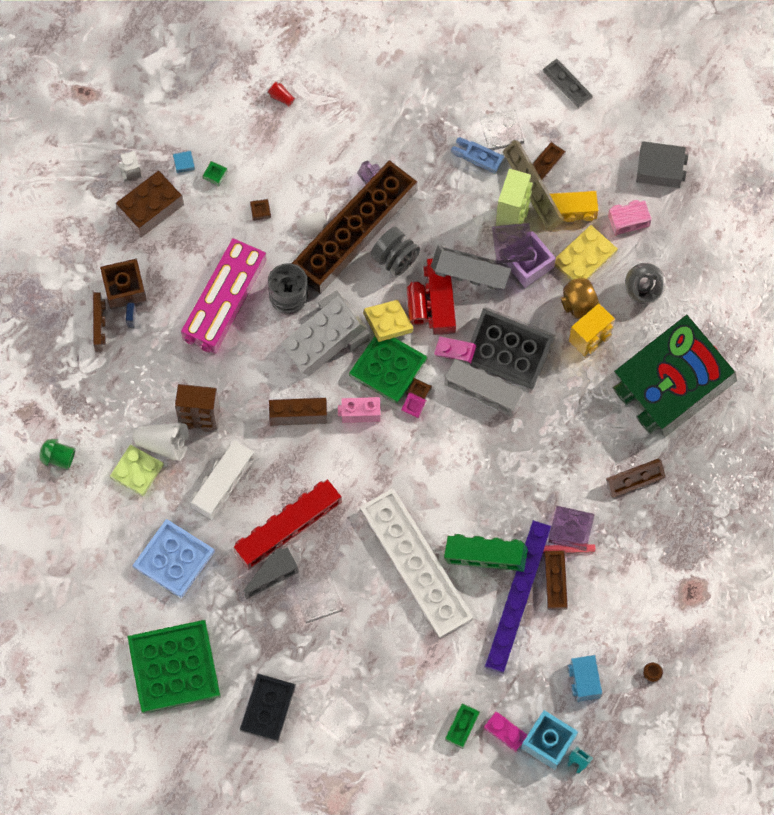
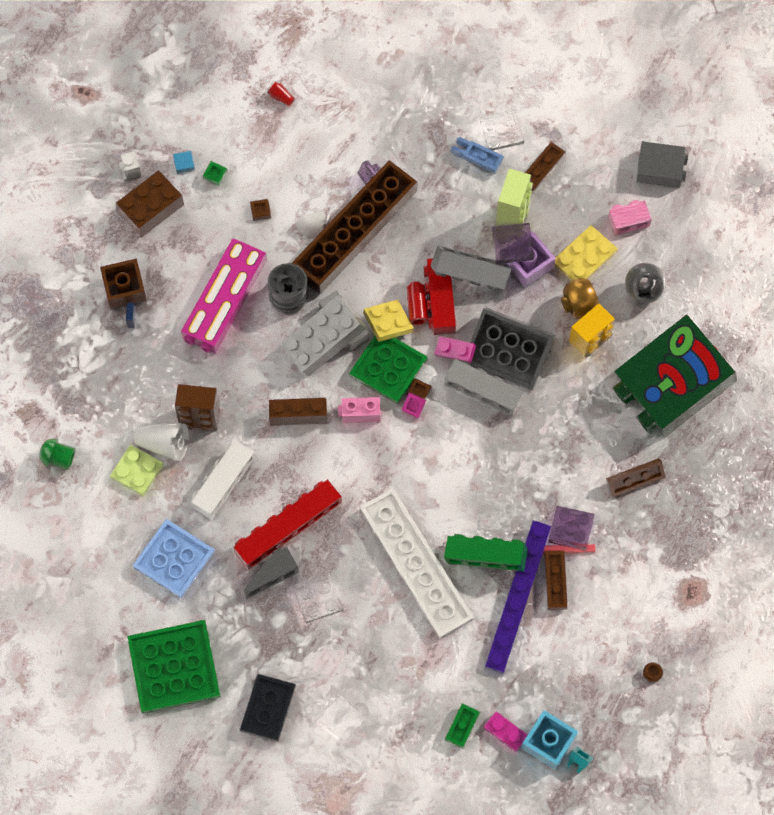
reddish brown plate [93,292,106,352] -> none
dark grey wheel [371,226,421,277] -> none
dark tan plate [502,140,564,232] -> none
dark grey tile [543,58,593,109] -> none
yellow brick [550,191,599,222] -> none
dark azure brick [567,655,602,702] -> none

